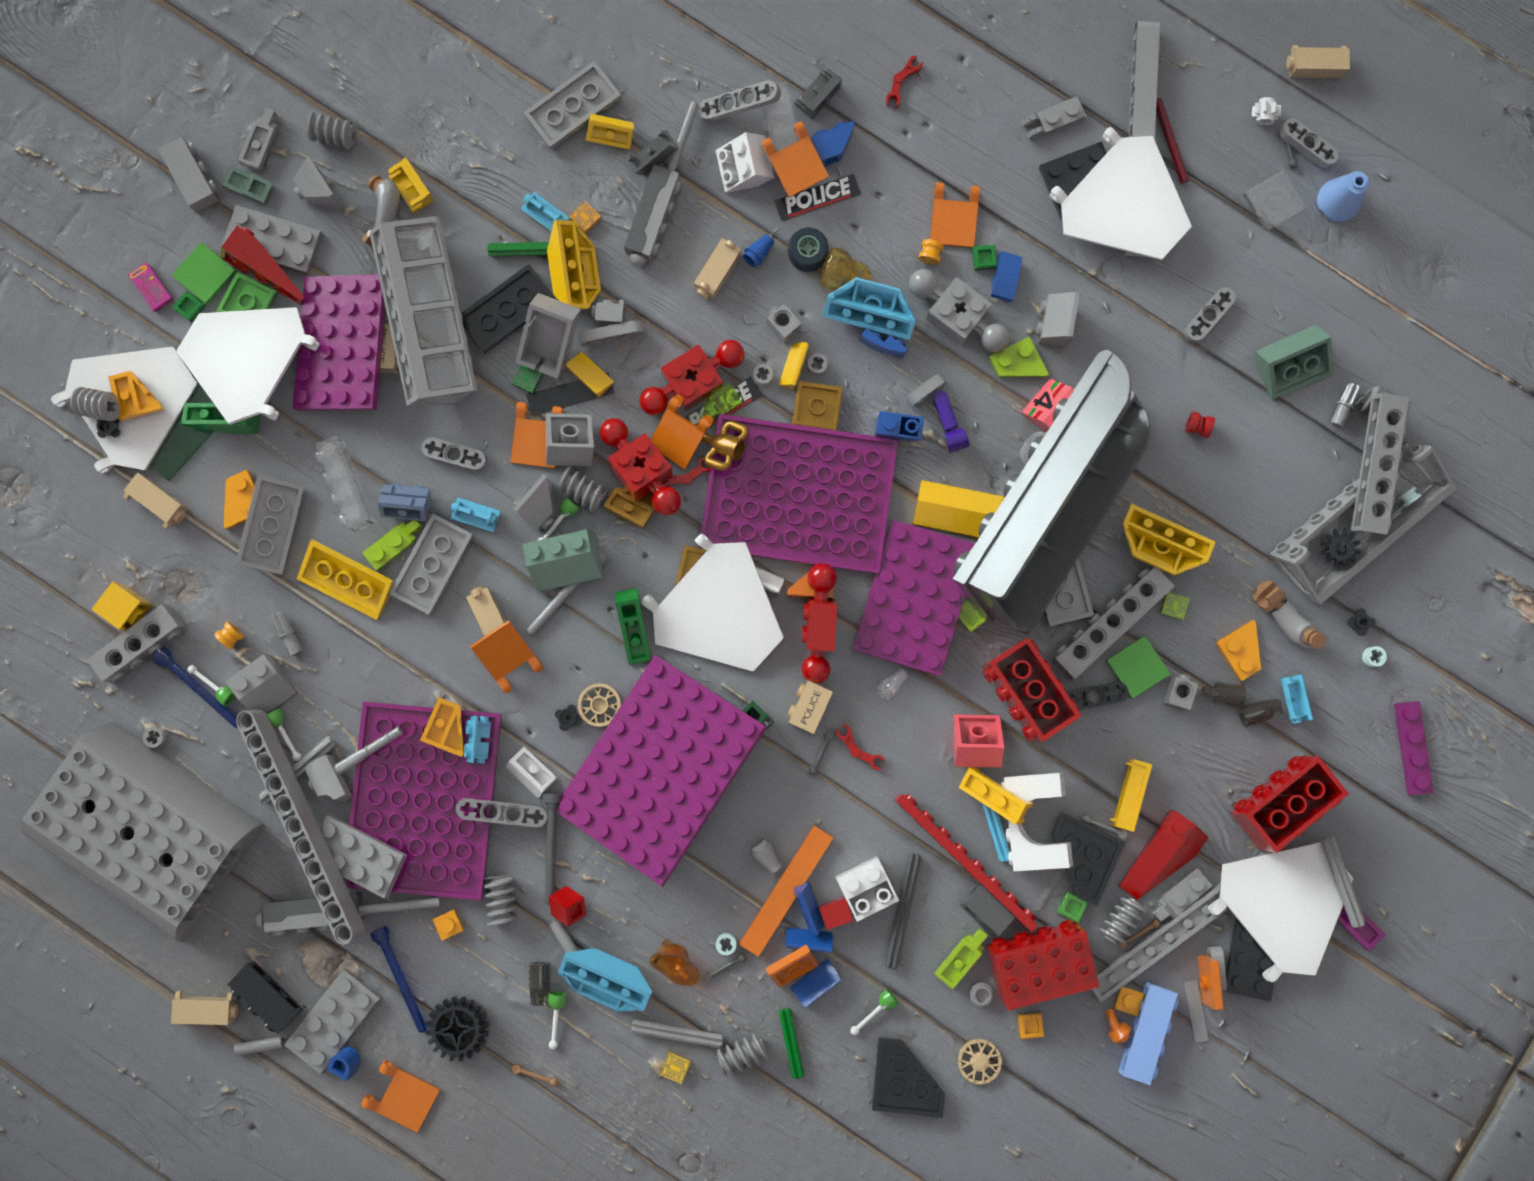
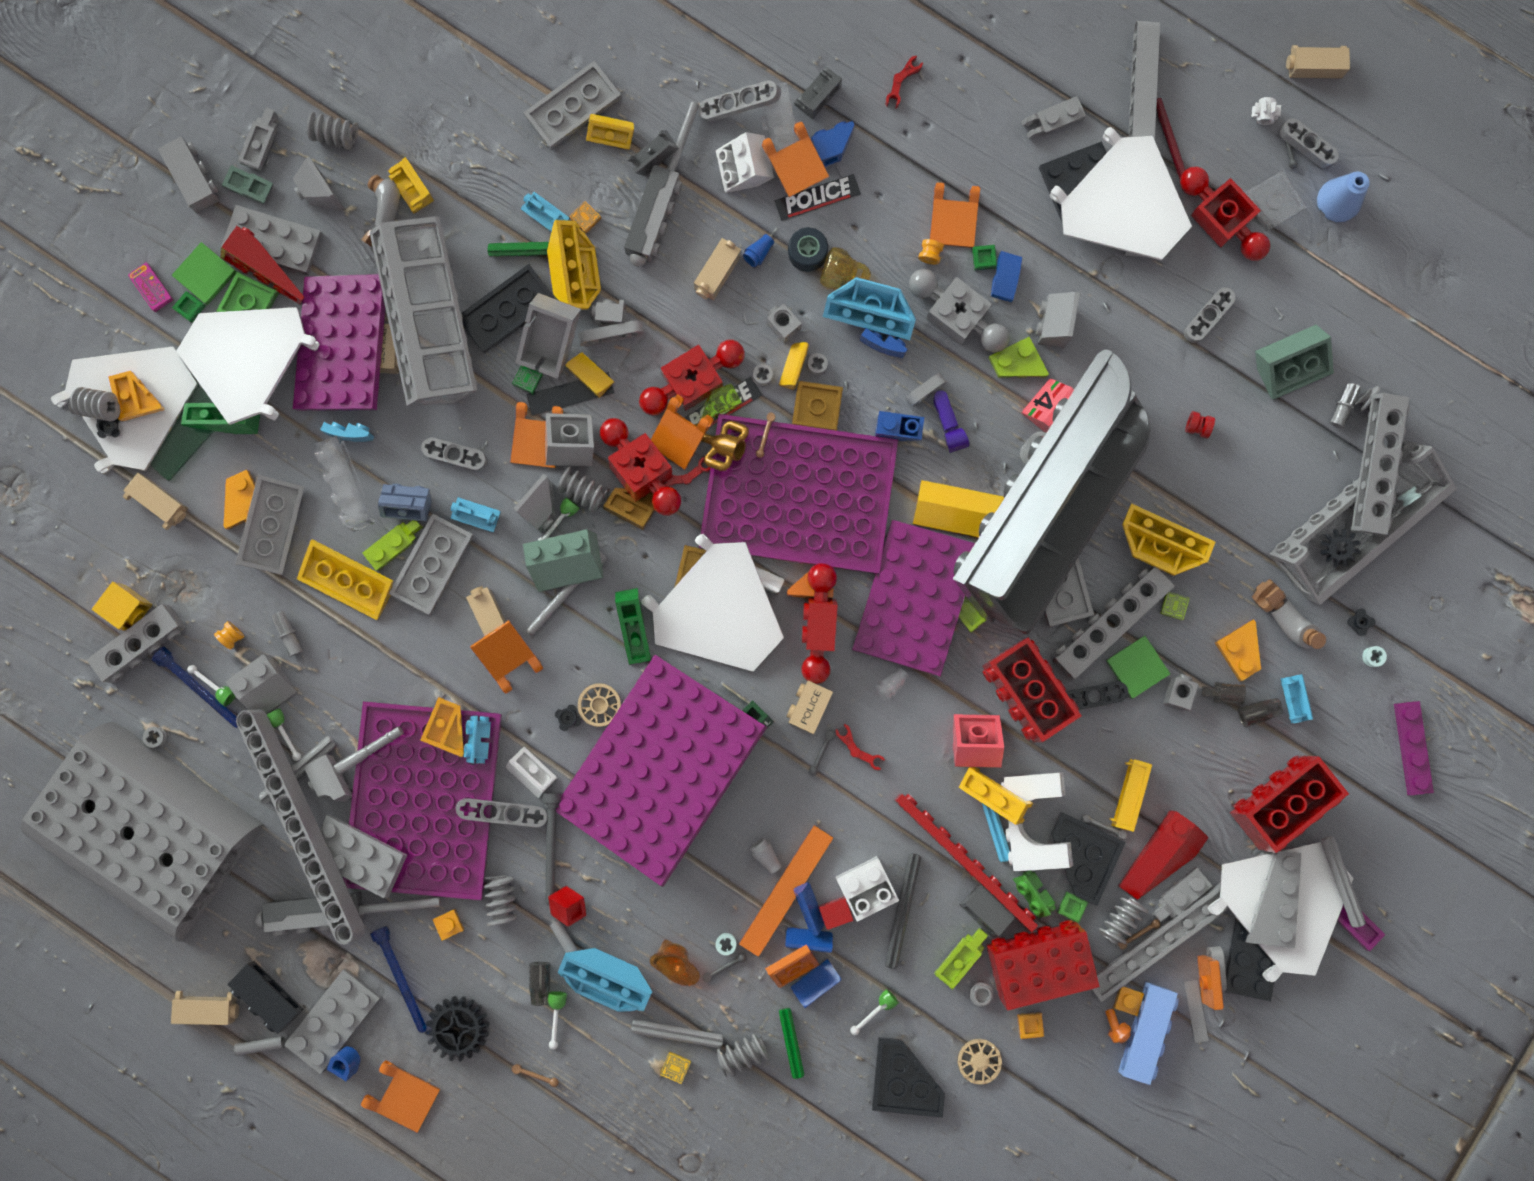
none -> medium azure slope [320,422,374,442]
none -> medium nougat hinge [756,412,775,458]
none -> bright green hinge [1013,870,1056,918]
none -> red brick [1180,166,1271,261]
none -> light grey wing [1246,851,1301,948]

